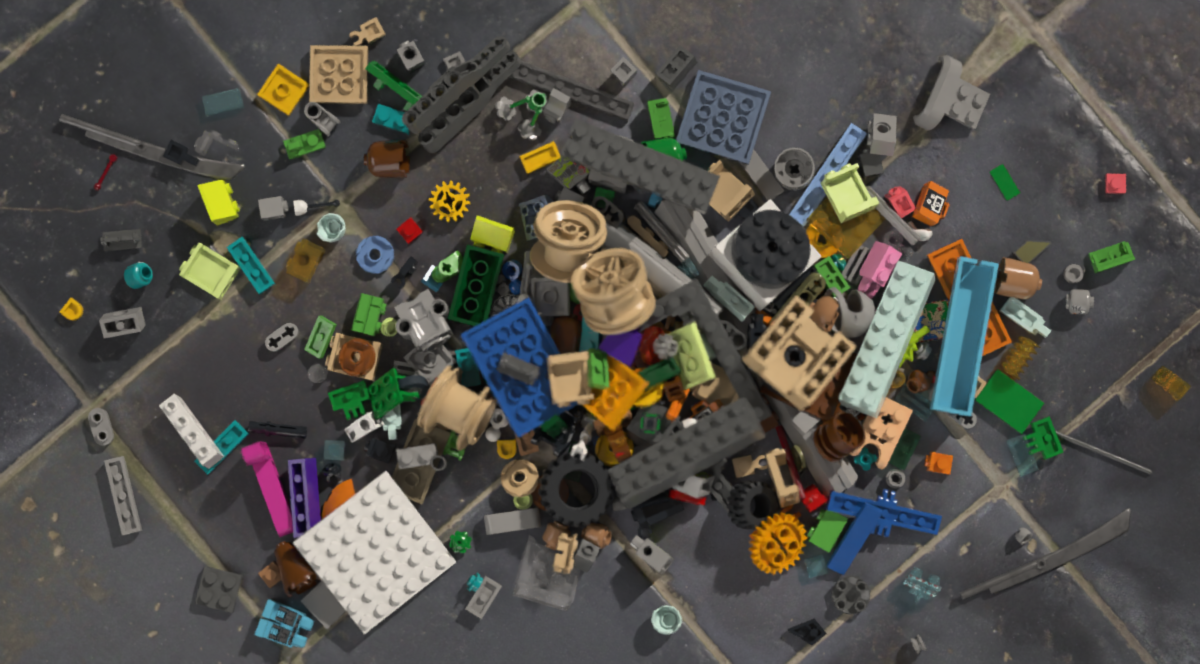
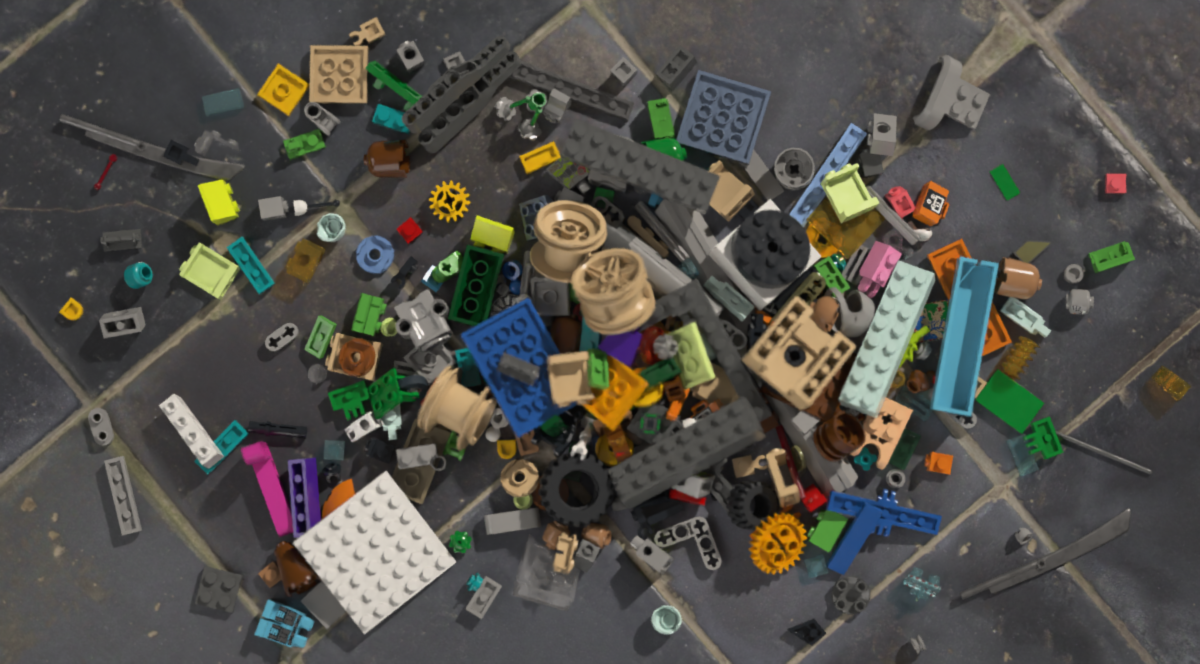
none -> light grey beam [654,516,721,570]

